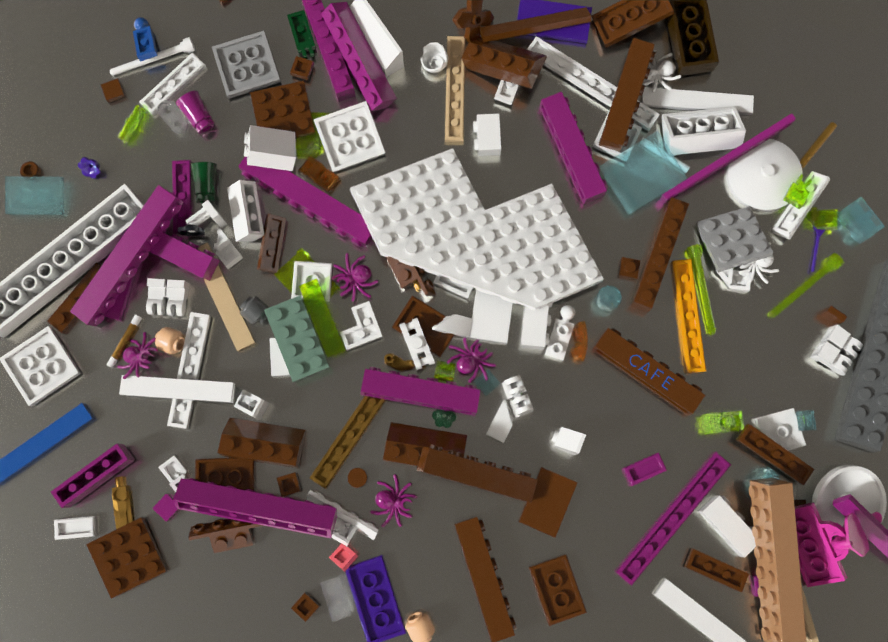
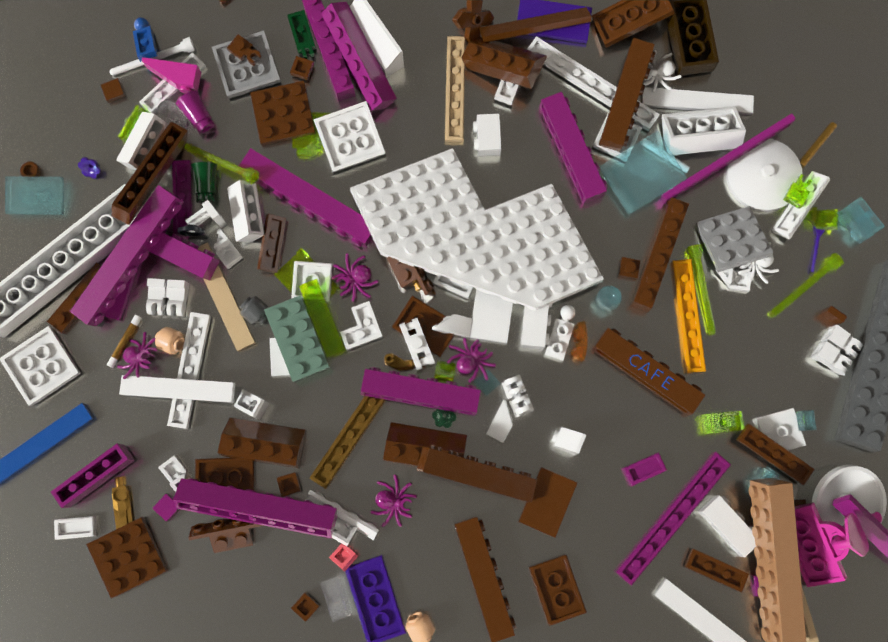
white brick [244,125,296,171] -> none
clear orange slope [298,156,341,194] -> none
reddish brown tile [348,468,368,488] -> none
white hair [420,42,449,73] -> none
none -> reddish brown brick [112,122,188,225]
none -> white brick [117,112,168,171]
none -> dark pink slope [142,57,202,94]
none -> clear neon green piece [184,143,259,184]
none -> reddish brown plate [227,34,262,66]

